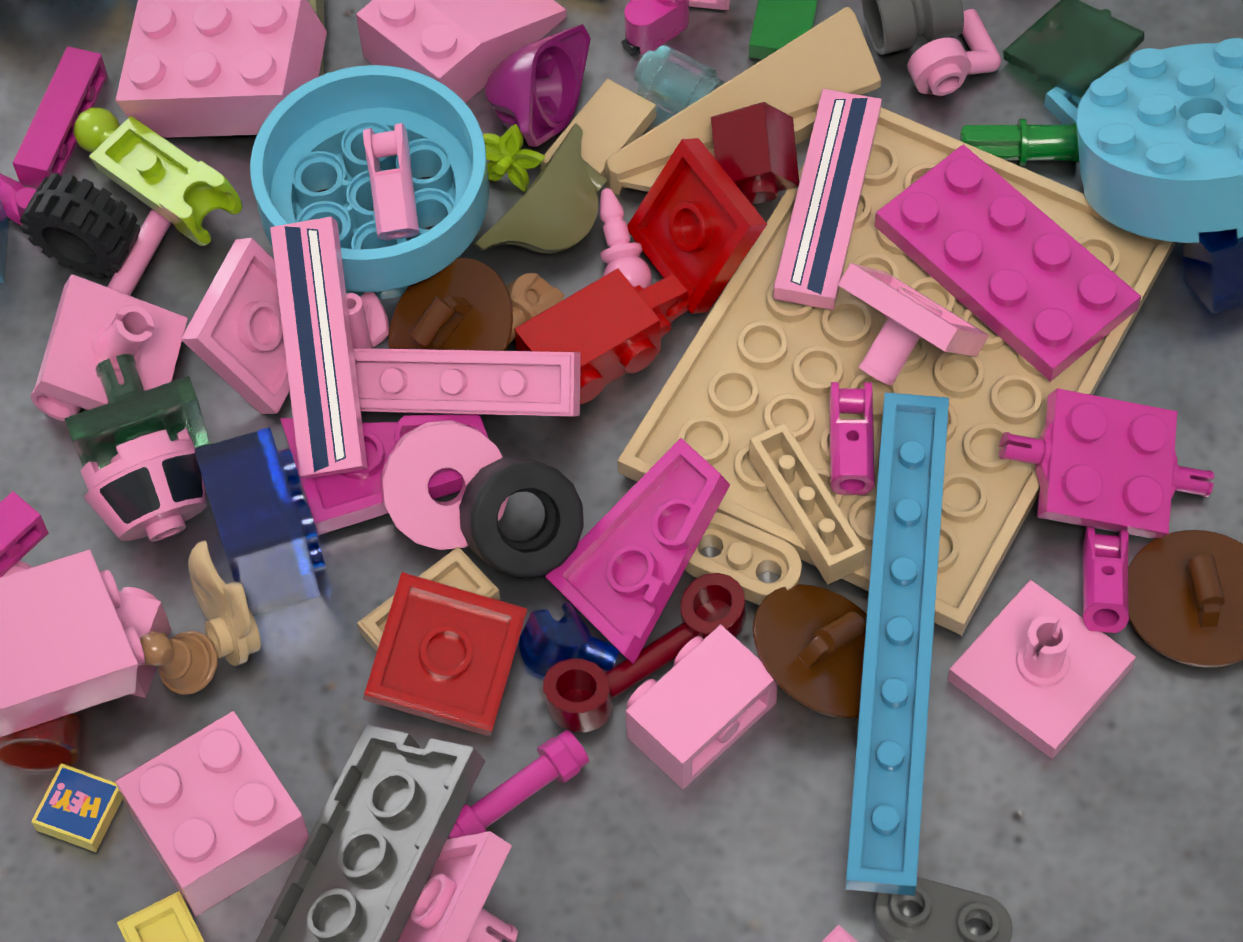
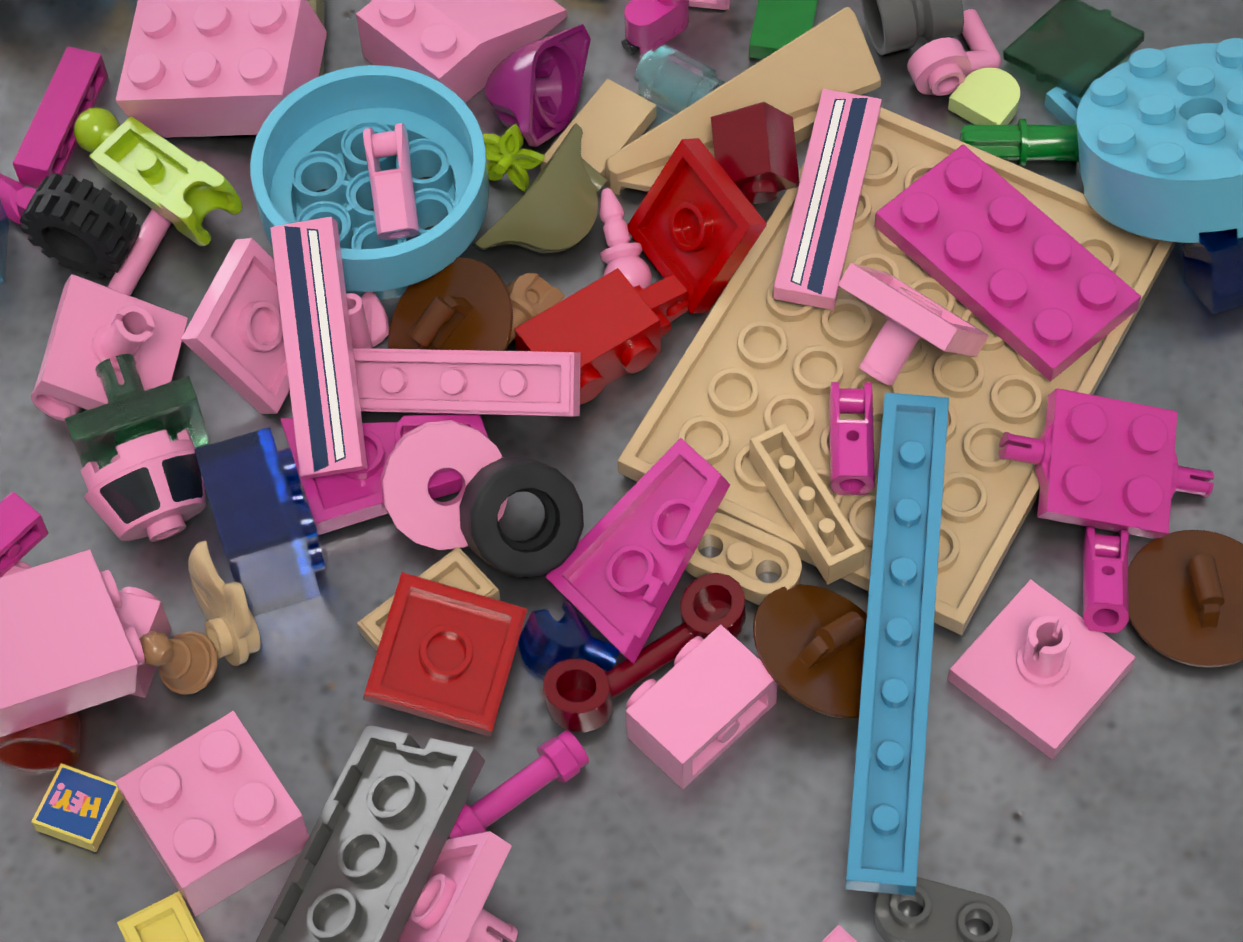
none -> yellowish green tile [948,68,1020,125]

